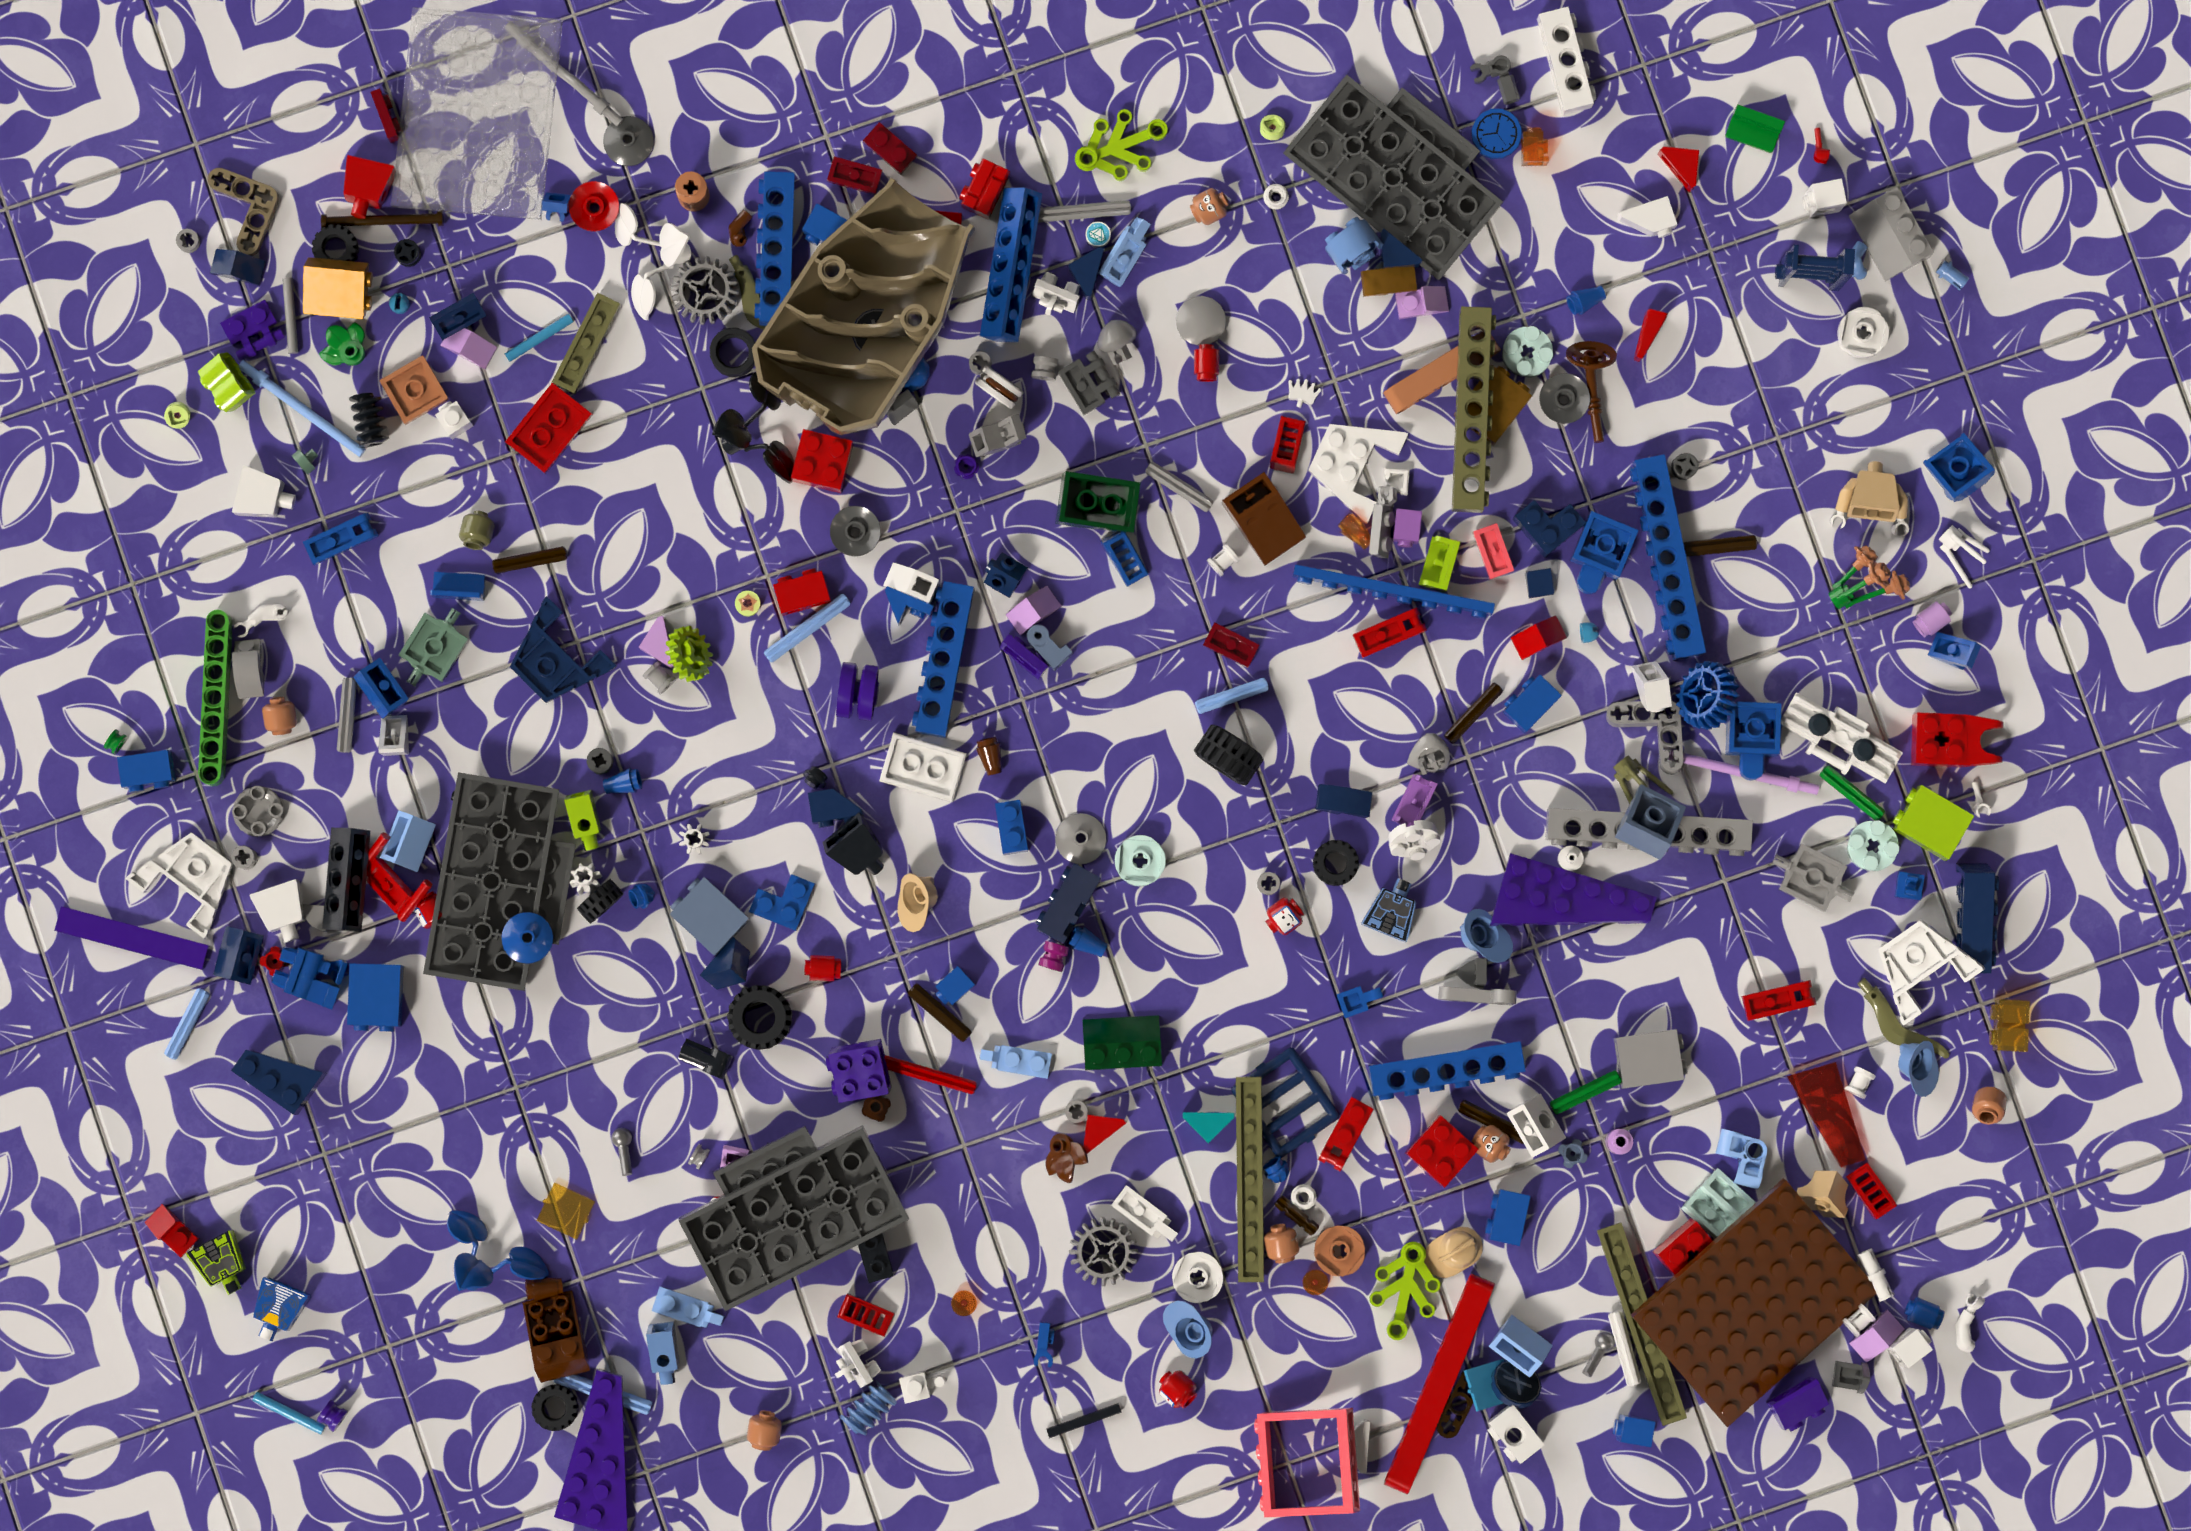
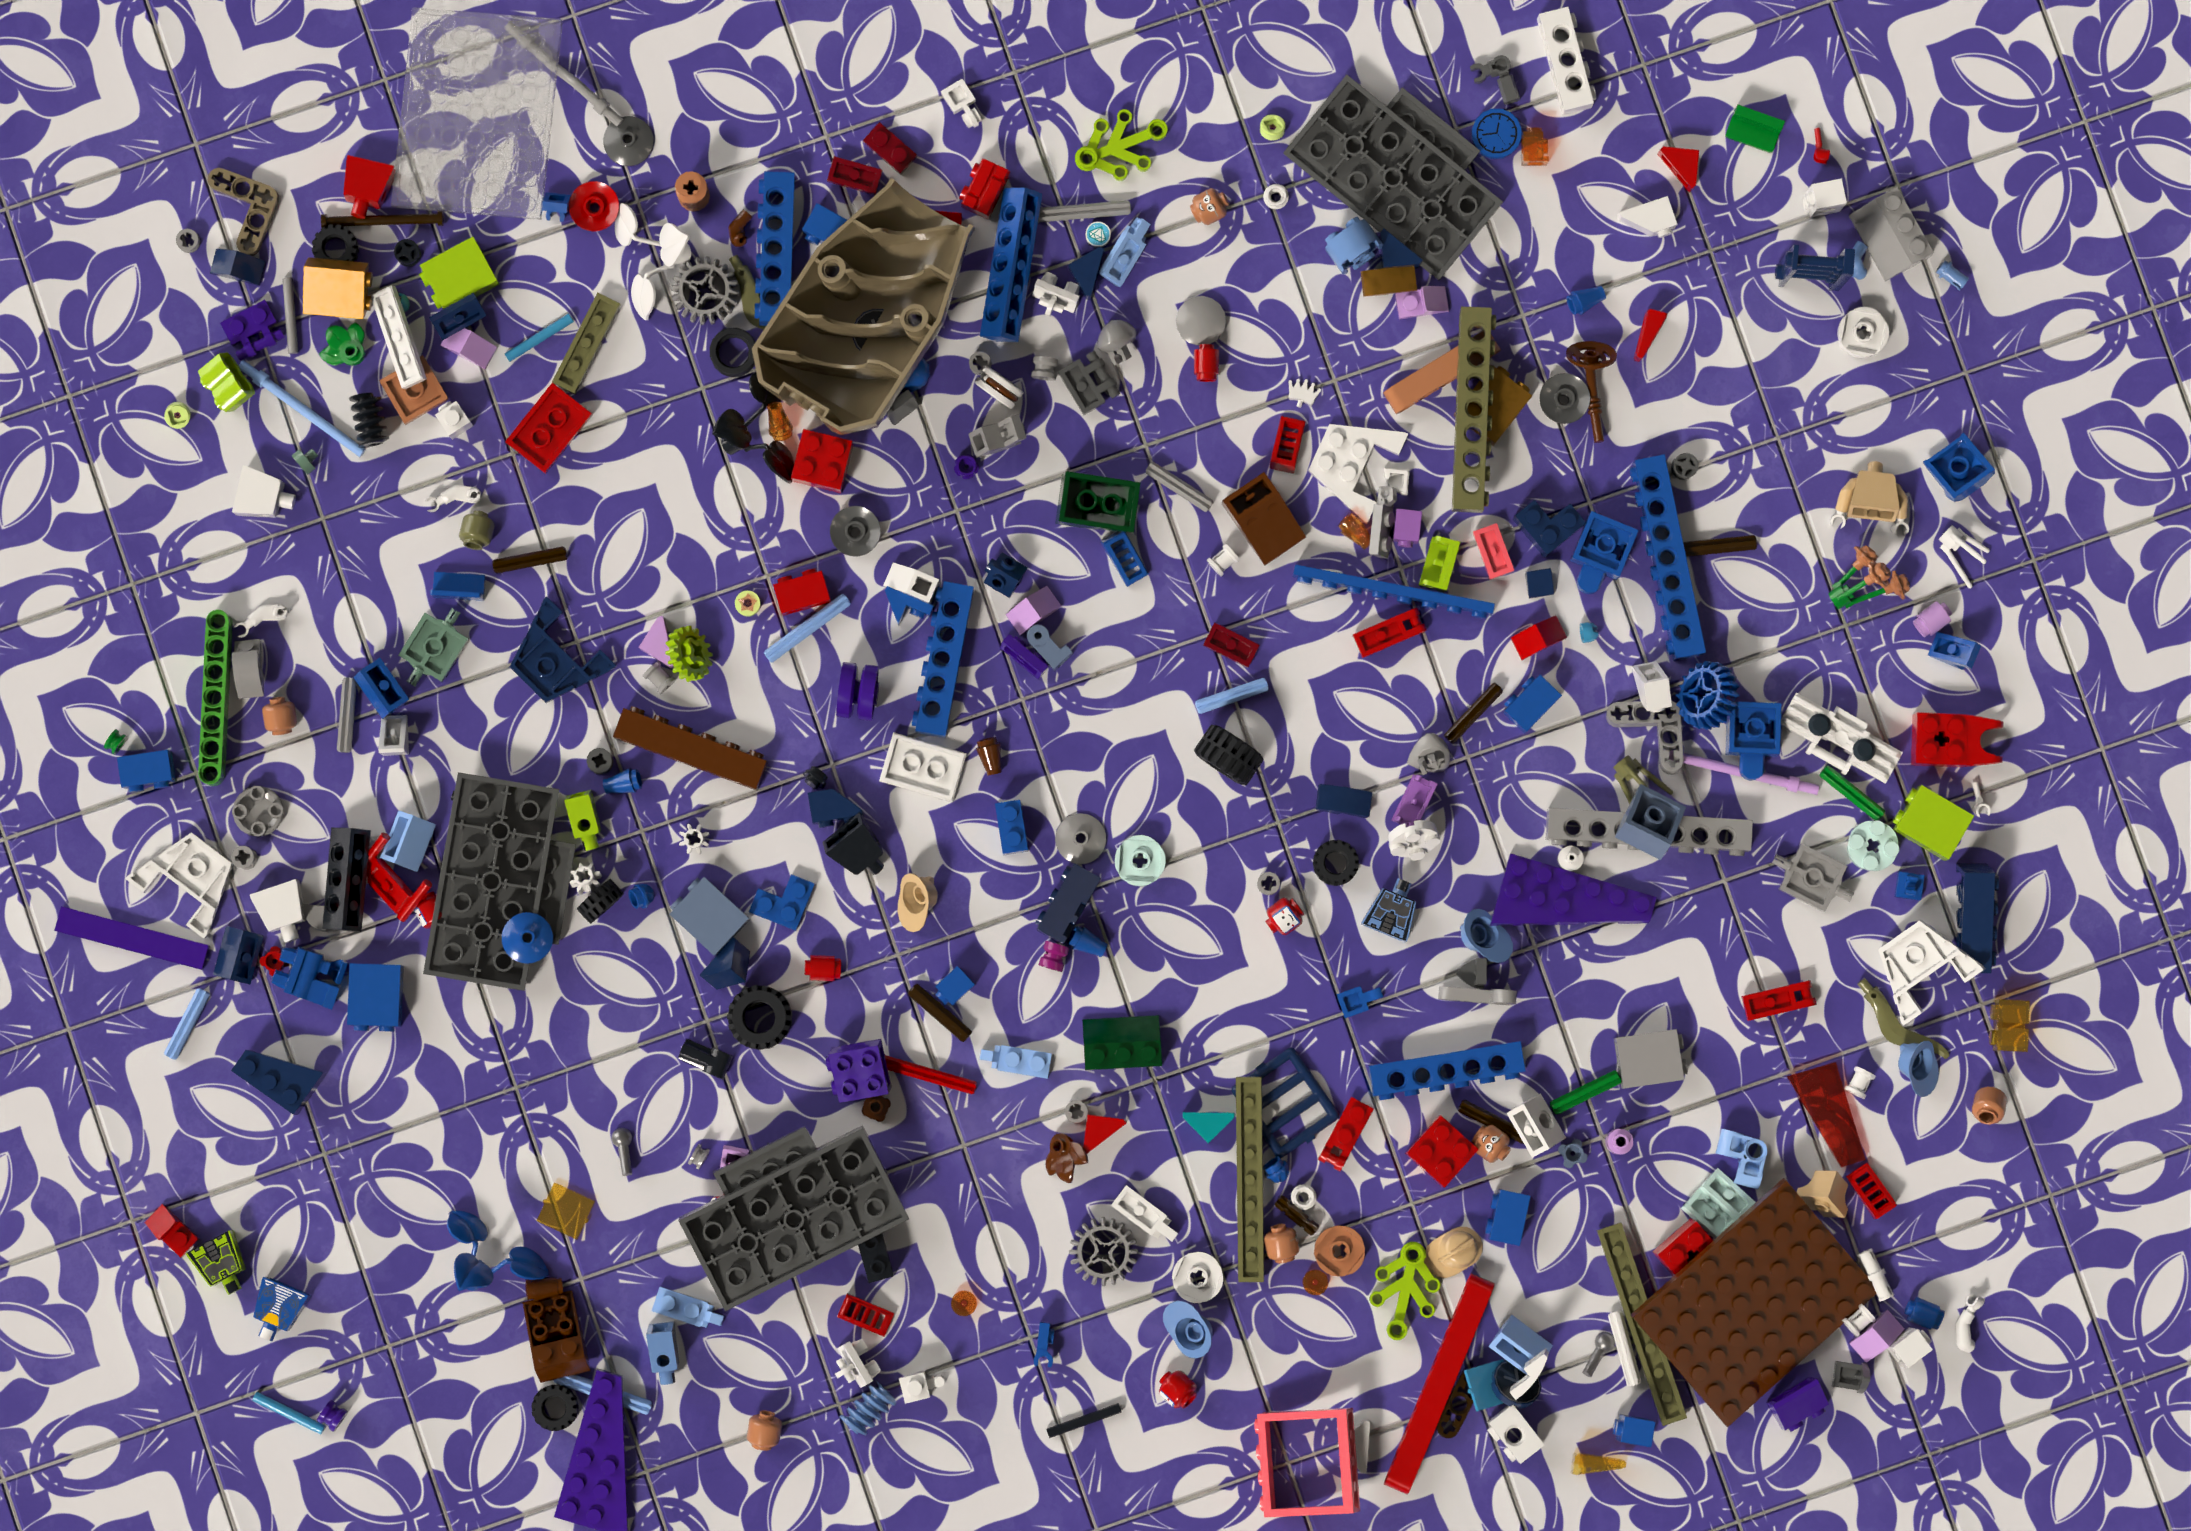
blue plate [303,513,379,566] -> none
dark red plate [370,88,402,143] -> none
light aqua plate [1502,326,1553,378] -> none
none -> white tile [370,285,427,389]
none -> lime brick [419,237,500,309]
none -> white arm [425,485,481,512]
none -> reddish brown brick [613,706,768,791]
none -> clear orange cone [767,402,793,441]
none -> white plate [941,79,982,128]
none -> white slope [1510,1348,1549,1400]
none -> clear yellow slope [1571,1453,1626,1475]

